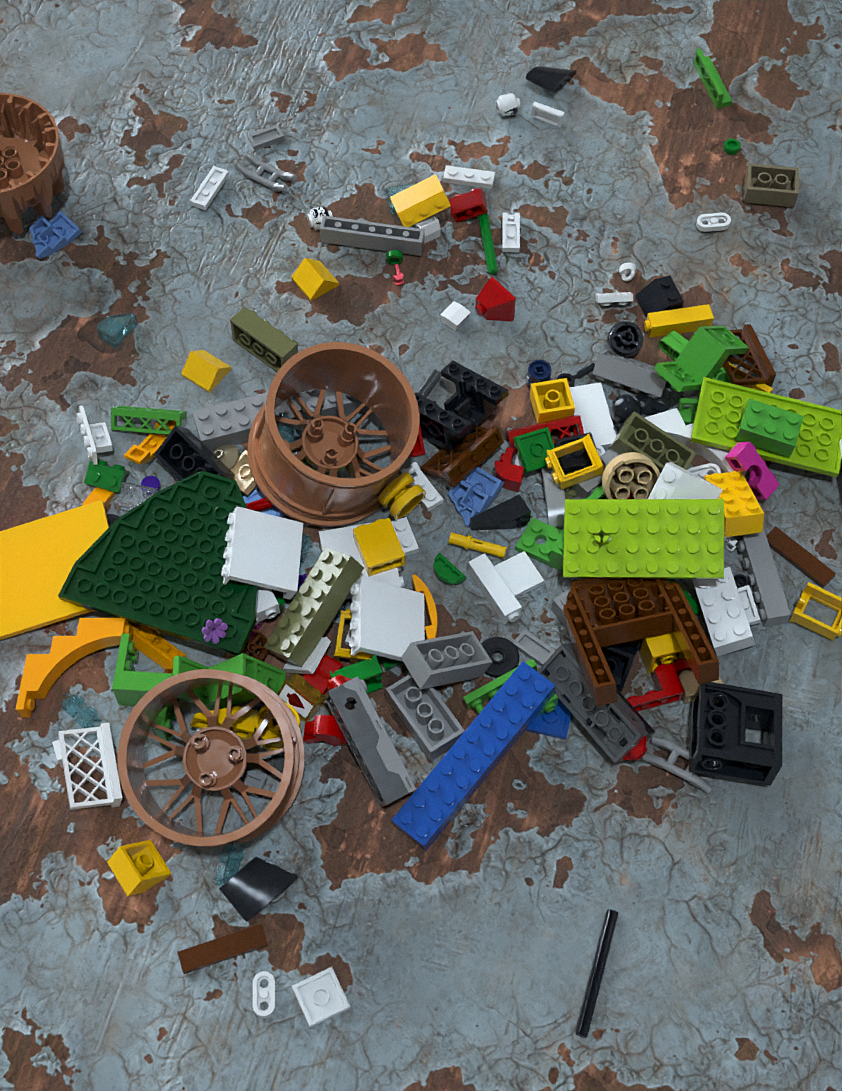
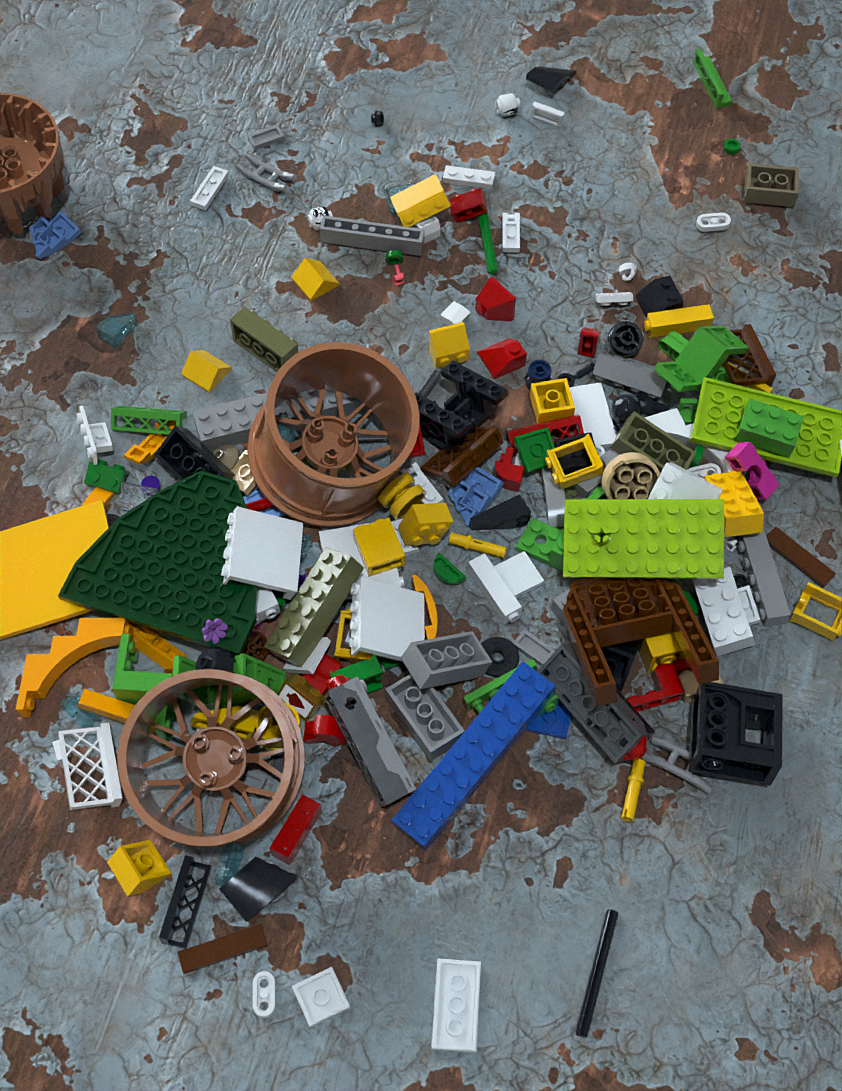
none -> light orange slope [77,688,157,733]
none -> black fence [159,855,212,949]
none -> black cone [195,649,236,688]
none -> red brick [270,794,322,866]
none -> black plate [371,110,384,127]
none -> yellow brick [398,503,453,546]
none -> yellow slope [429,322,470,368]
none -> white tile [431,958,481,1053]
none -> red slope [477,338,527,379]
none -> red slope [577,327,601,358]
none -> yellow pin [621,759,646,822]
none -> green tile [688,445,704,469]

